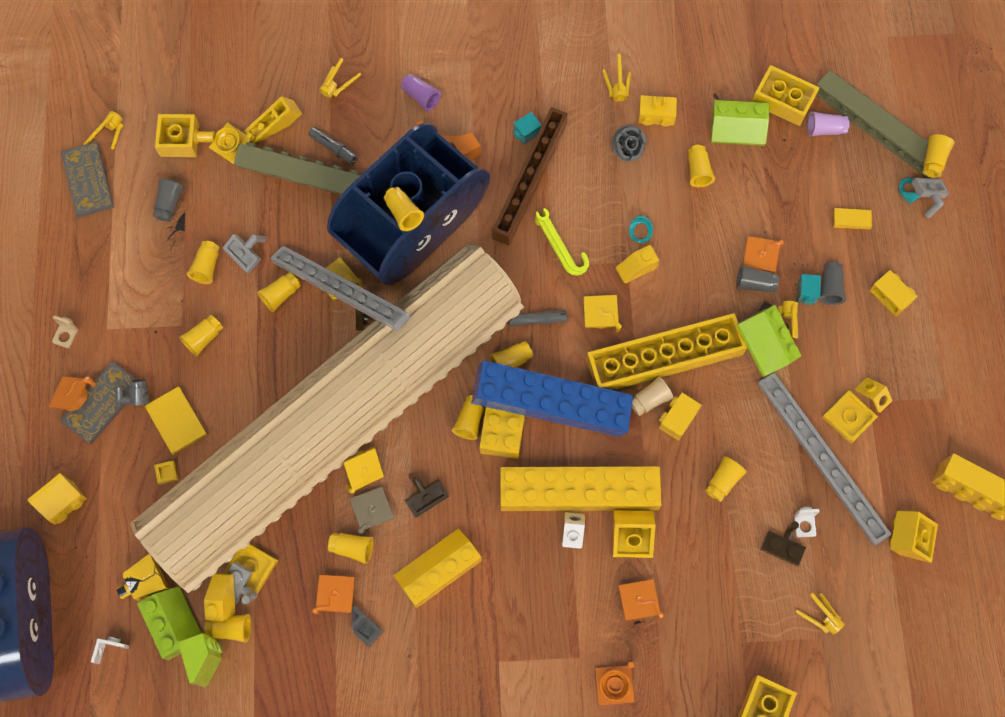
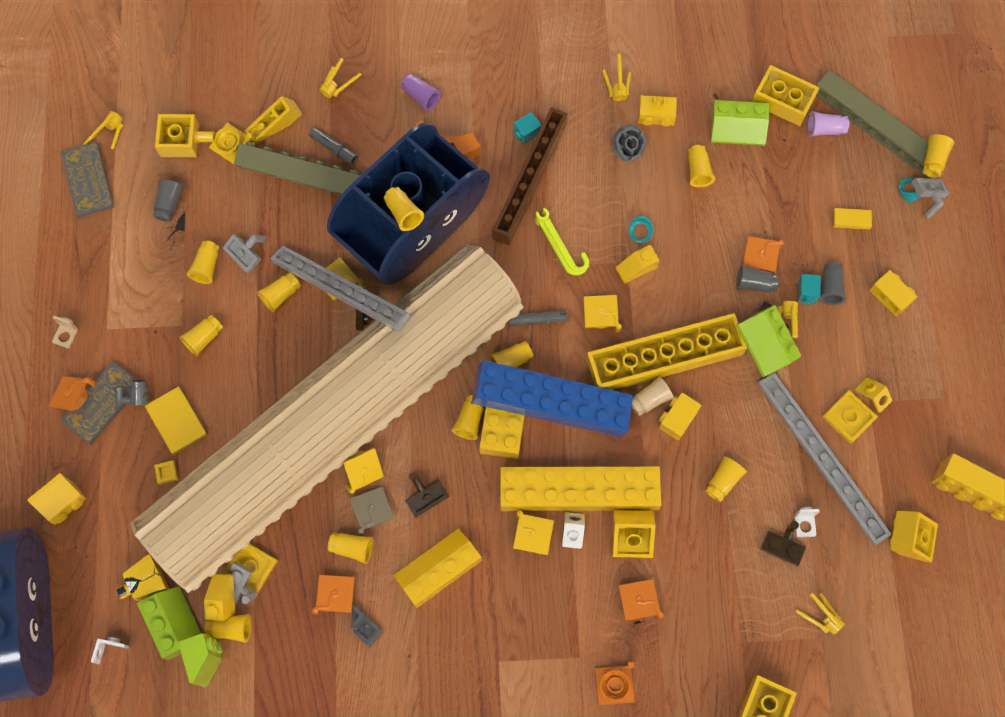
none -> yellow hat [513,510,554,555]

